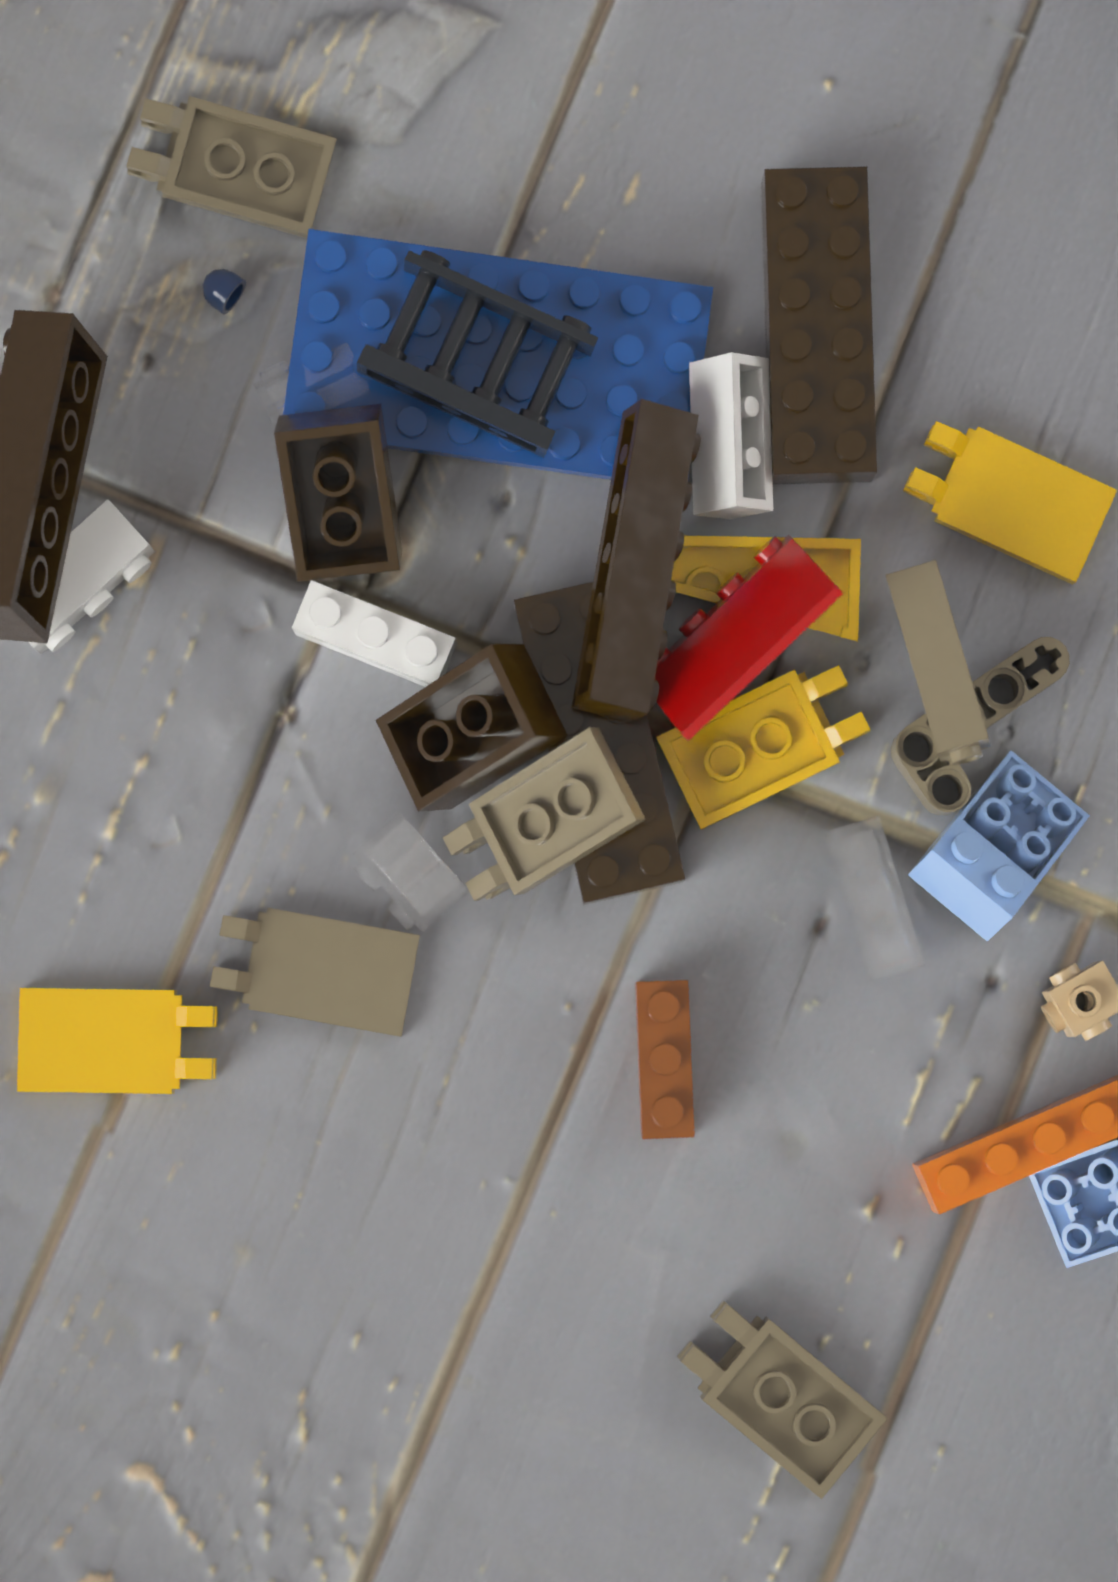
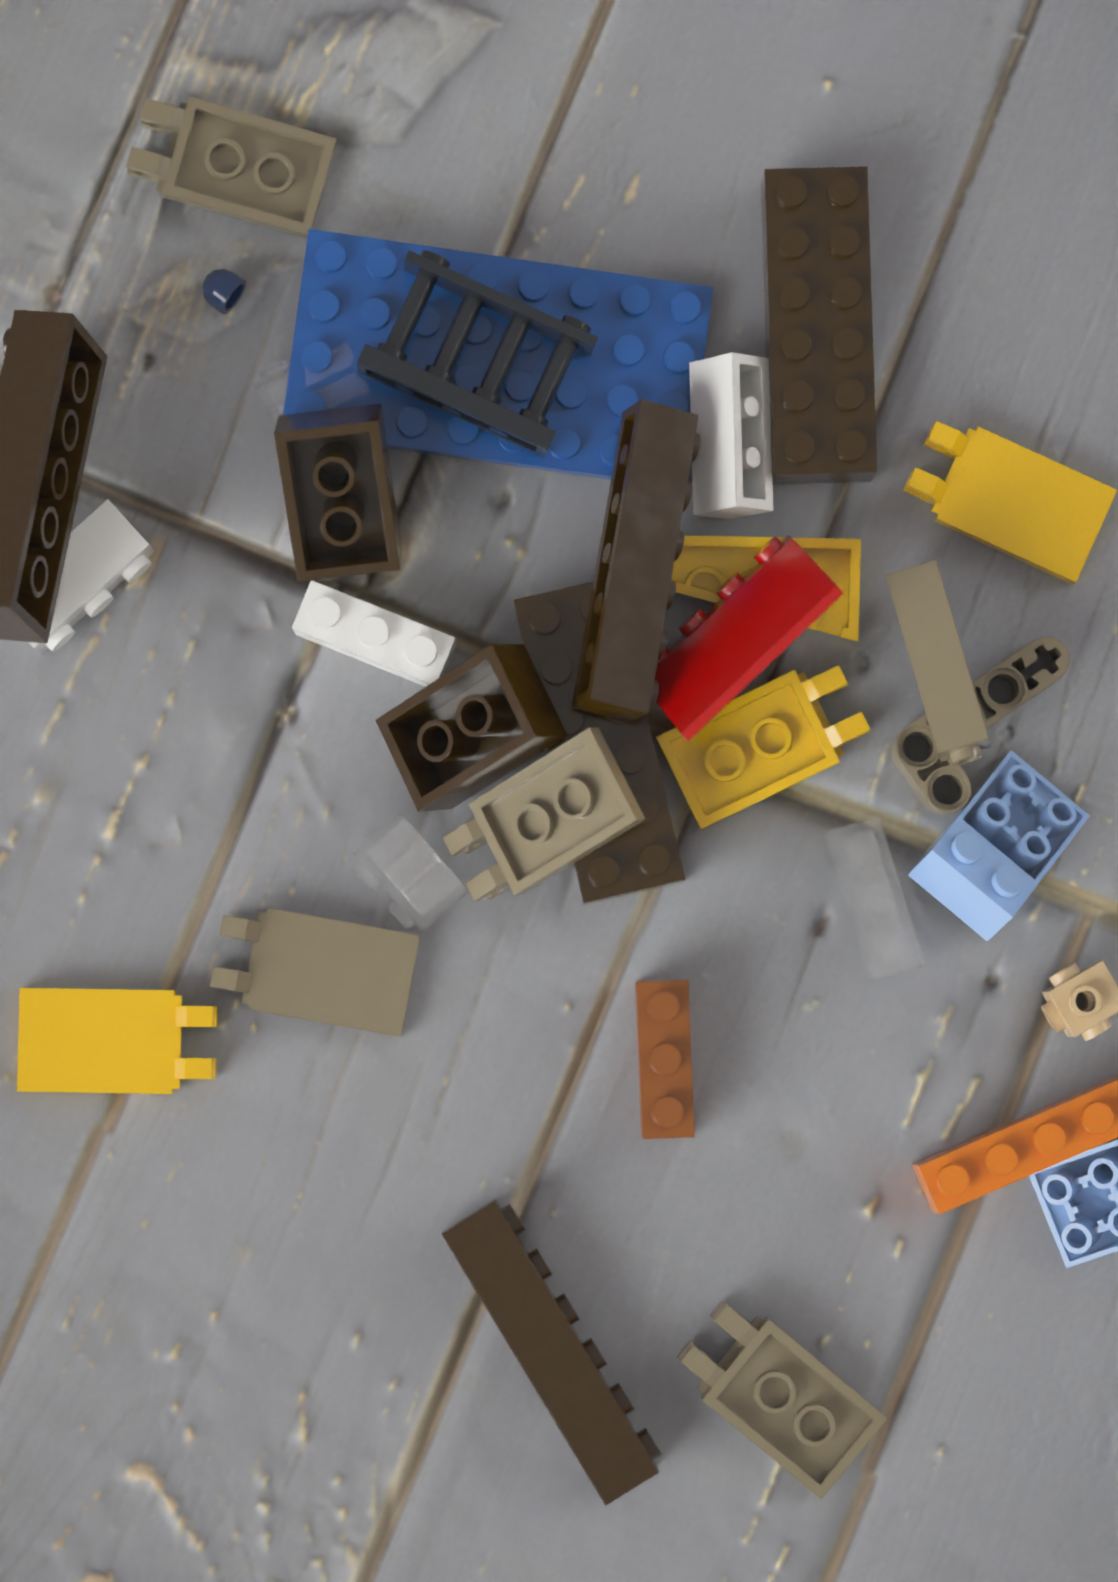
none -> dark brown brick [441,1199,662,1506]

